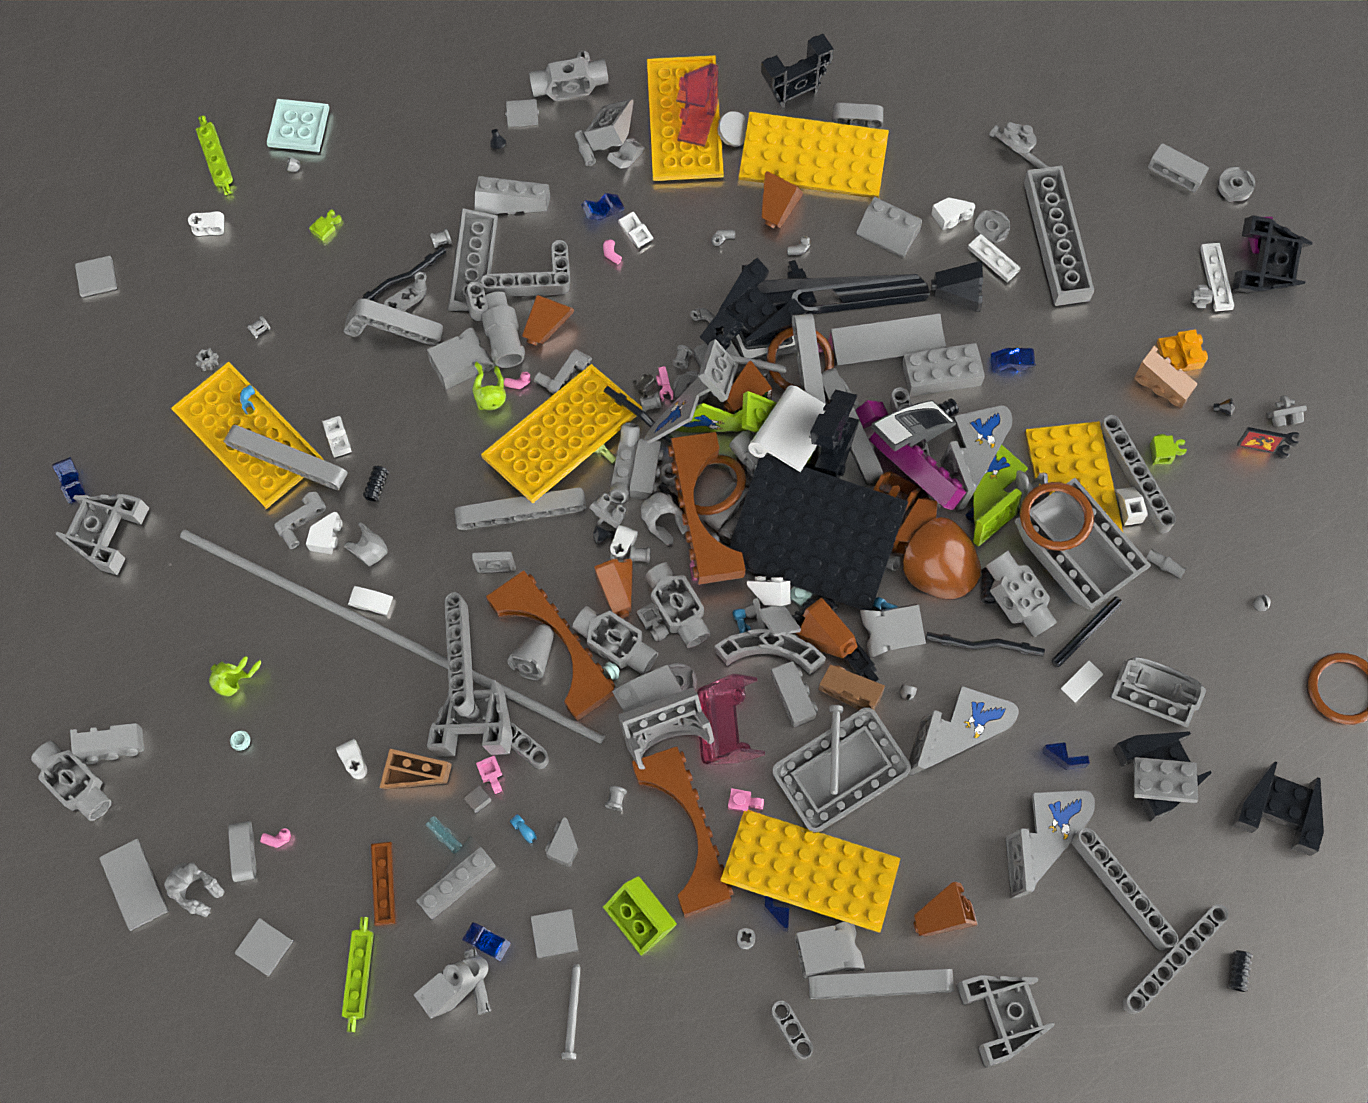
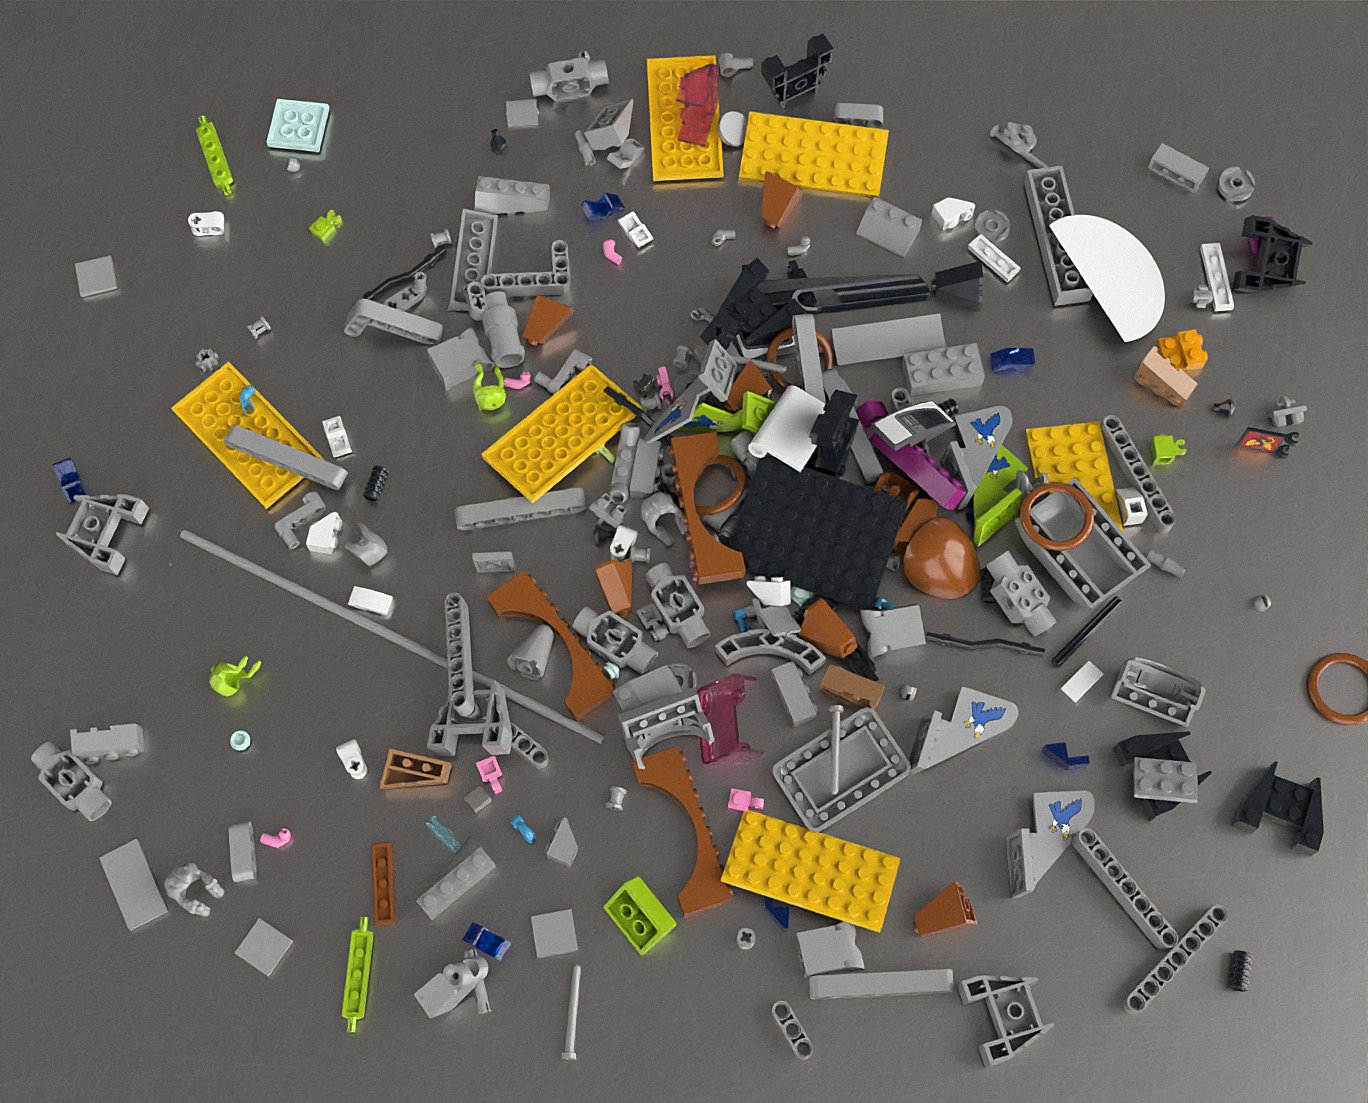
none -> light grey pin [718,53,753,77]
none -> white sticker [1049,215,1165,342]

